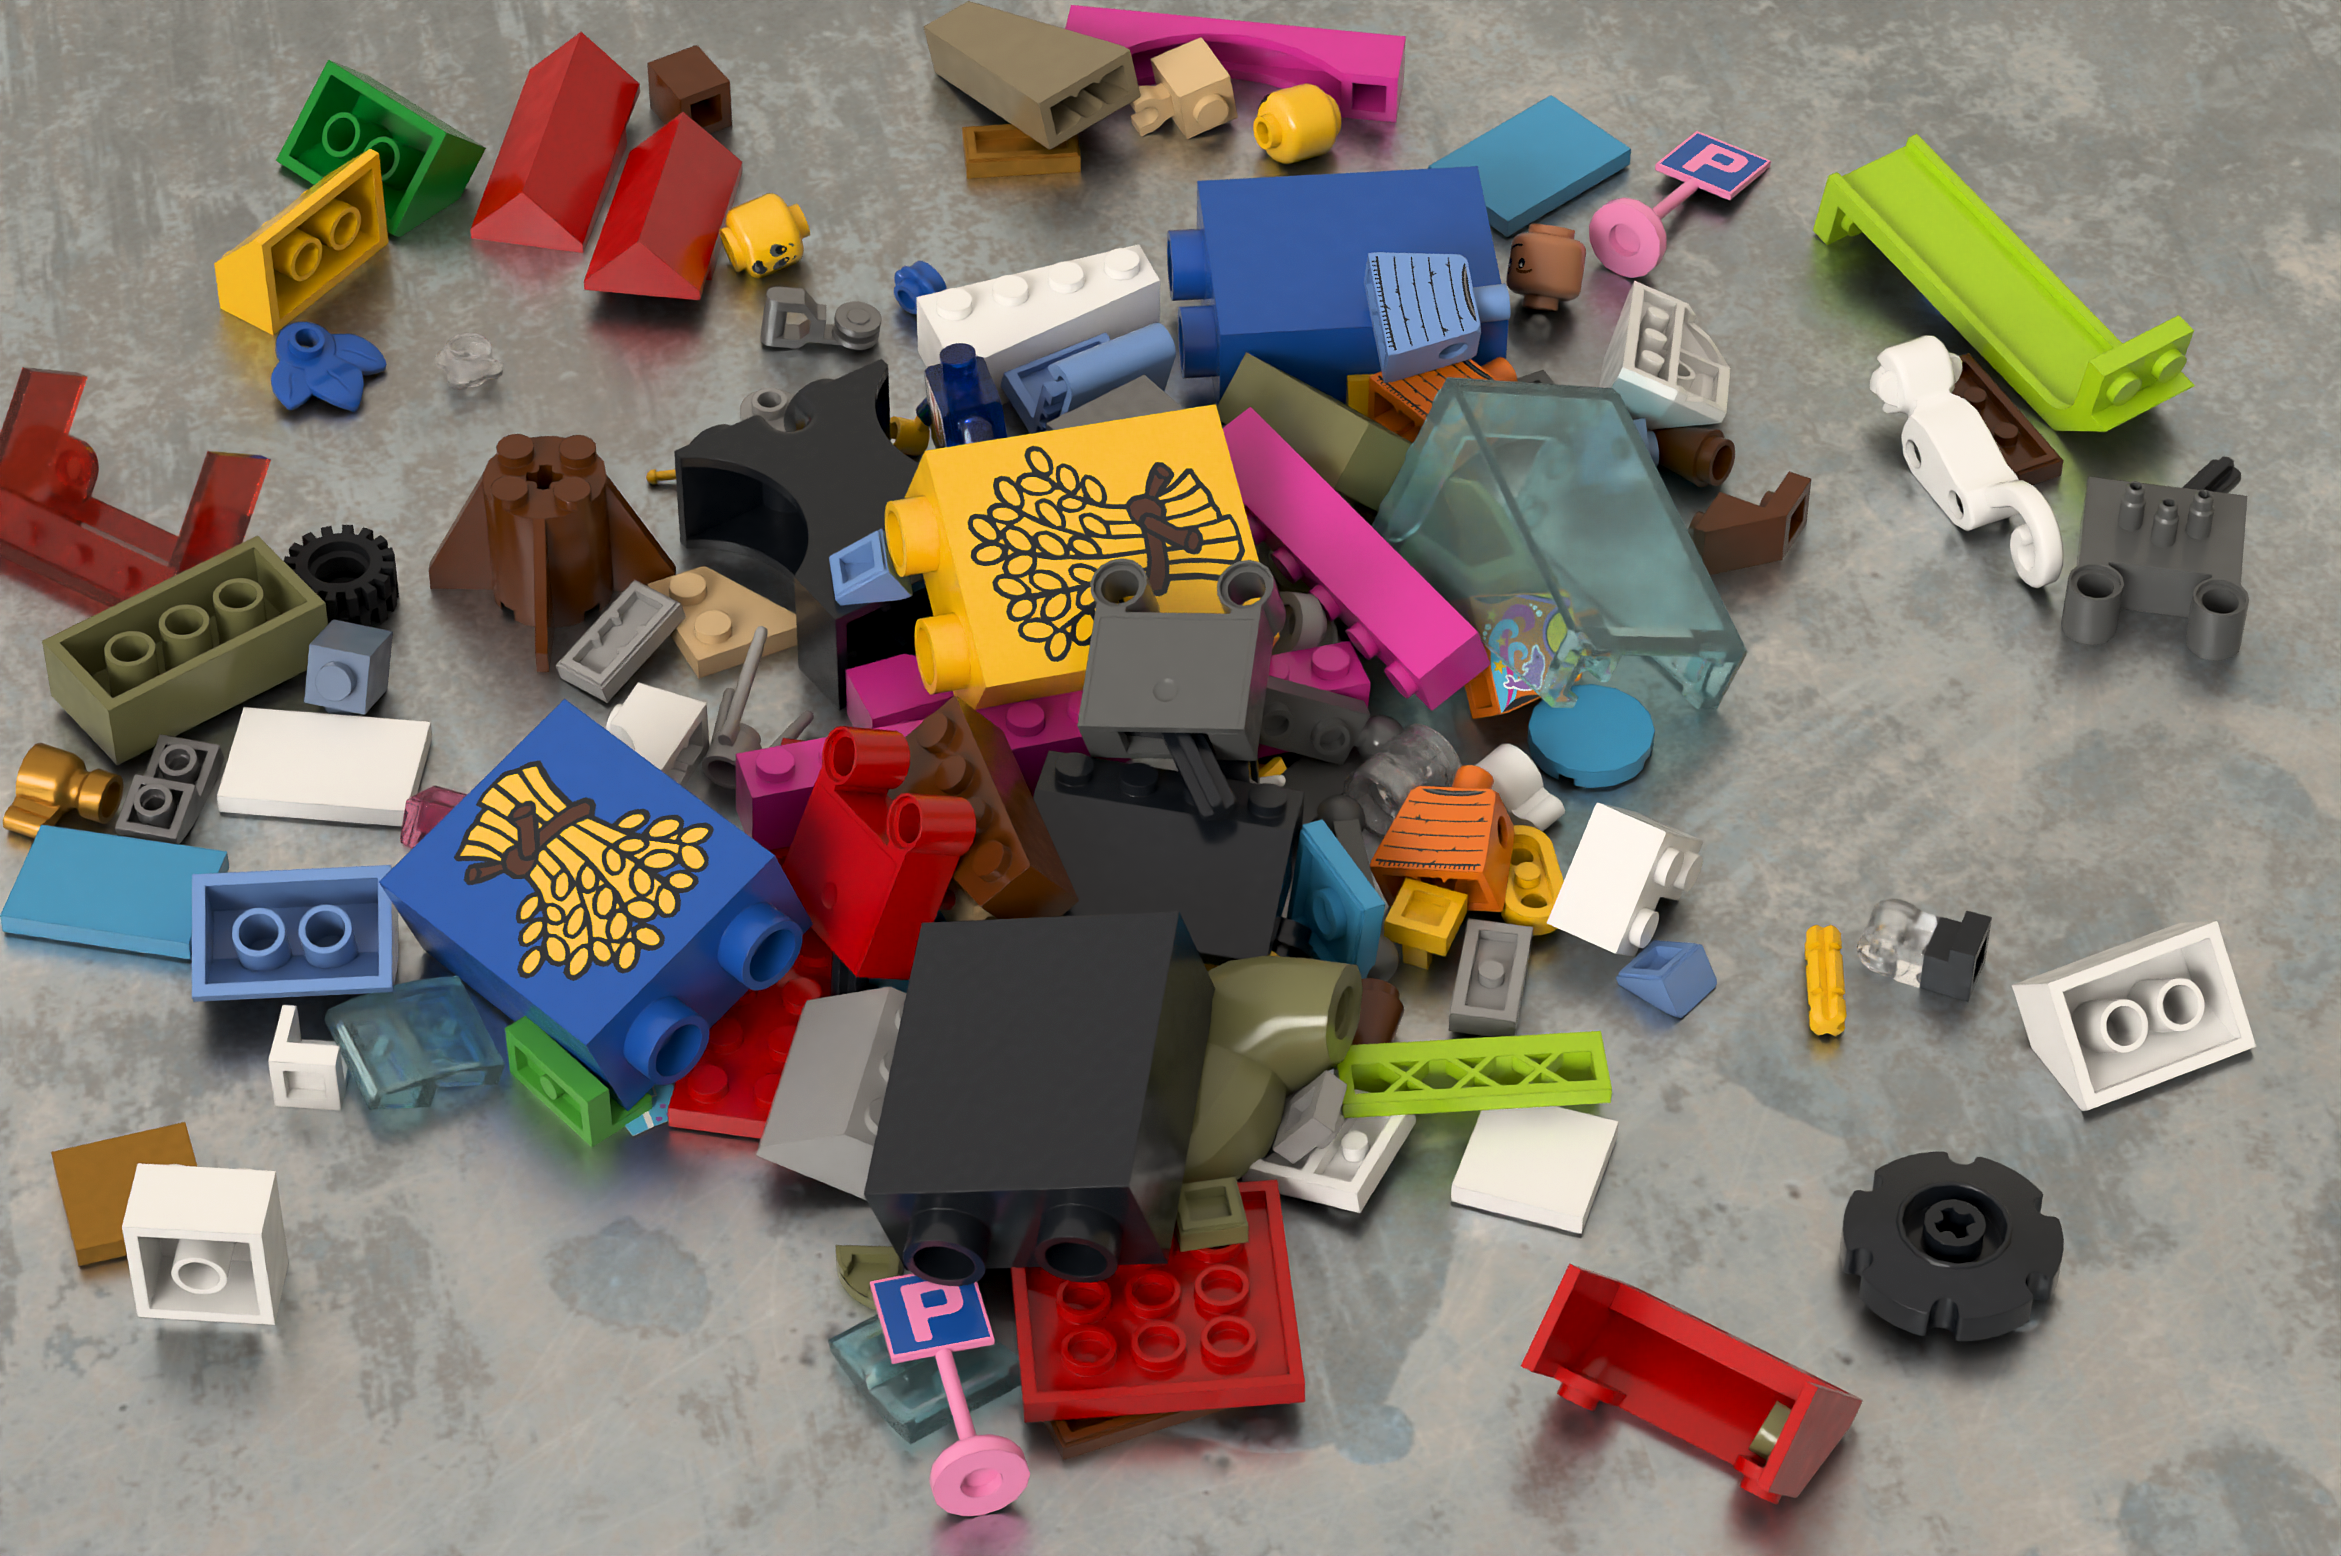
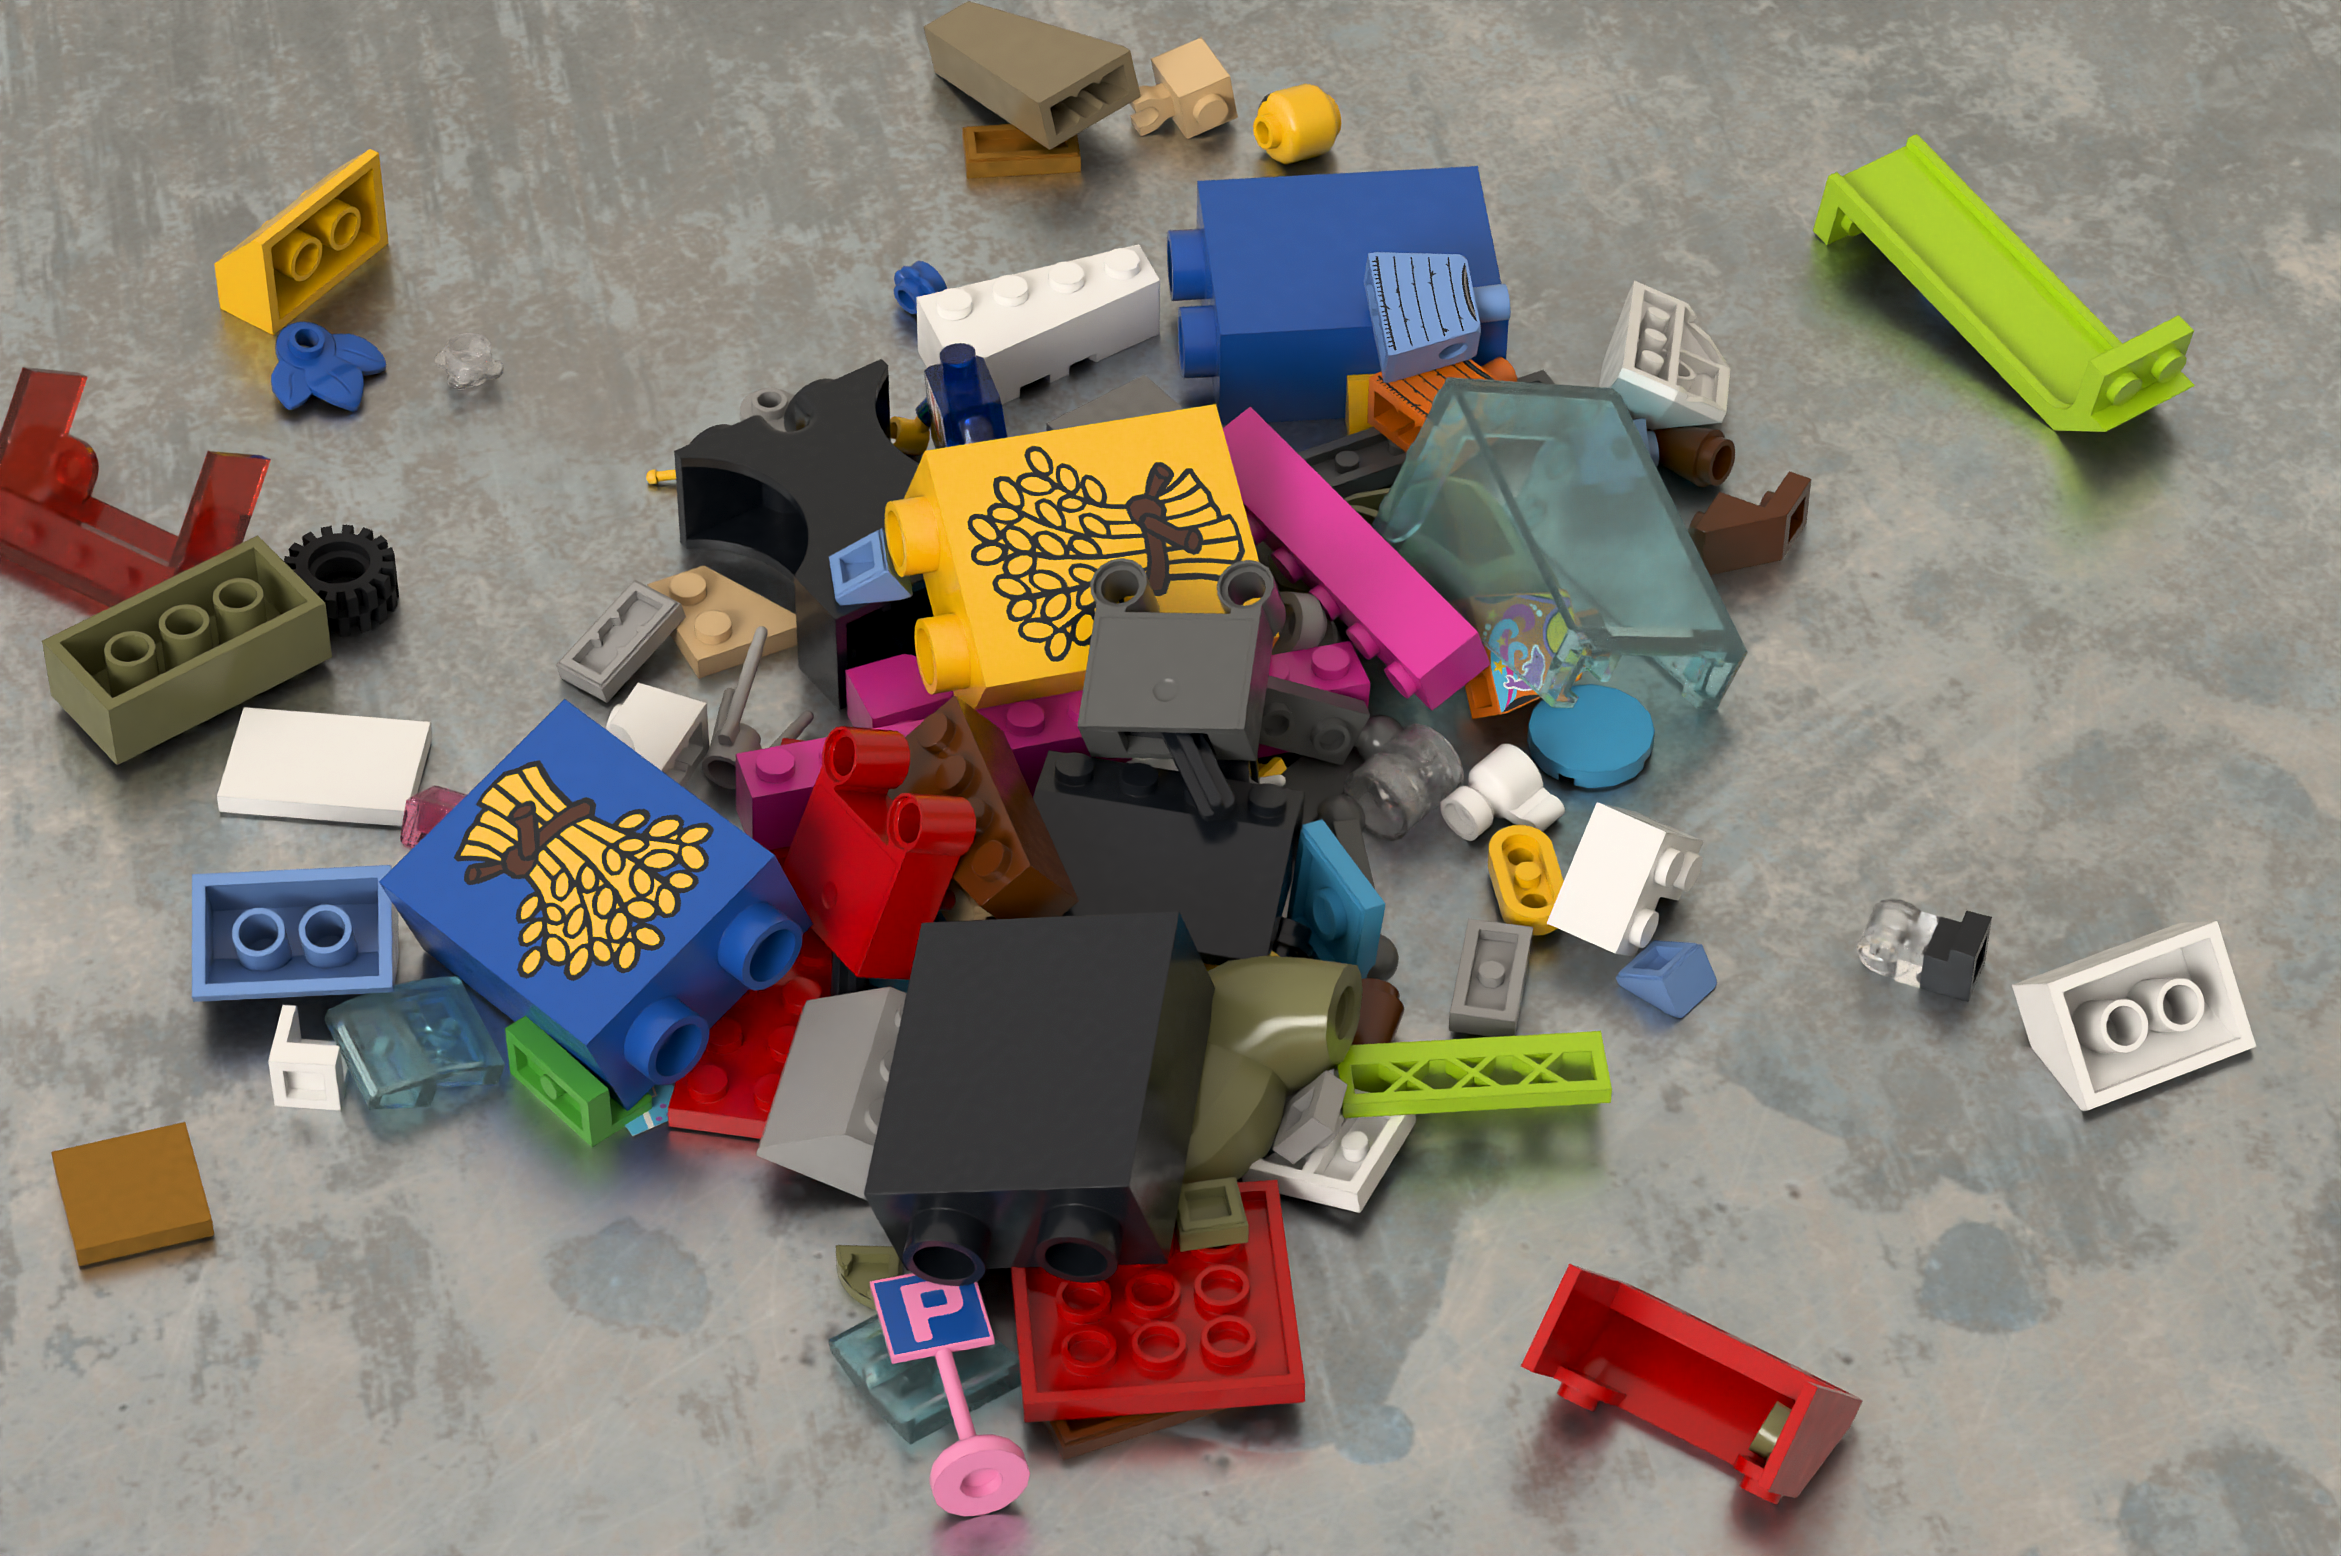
dark azure tile [0,825,229,959] -> none
pearl gold piece [3,743,124,839] -> none
flat silver slope [115,734,224,844] -> none
white brick [122,1163,289,1325] -> none
green slope [276,60,486,237] -> none
sand blue brick [304,619,393,716] -> none
reddish brown brick [429,434,677,672] -> none
red slope [470,32,640,253] -> none
red slope [584,112,743,300] -> none
reddish brown brick [647,45,732,134] -> none
yellow head [719,193,810,279] -> none
flat silver piece [760,286,882,350] -> none
medium blue piece [1000,322,1176,434] -> none
dark pink arch [1065,5,1406,123] -> none
olive slope [1217,352,1458,512] -> none
orange torso [1370,765,1515,912] -> none
yellow tile [1384,877,1468,970] -> none
dark azure tile [1428,95,1631,237] -> none
white tile [1451,1106,1619,1234] -> none
nougat head [1506,224,1586,312] -> none
bright pink piece [1589,131,1771,278] -> none
yellow axle [1804,924,1847,1036] -> none
black piece [1840,1152,2064,1341] -> none
white animal [1870,336,2064,588] -> none
reddish brown tile [1952,353,2064,485] -> none
dark grey piece [2061,456,2249,661] -> none

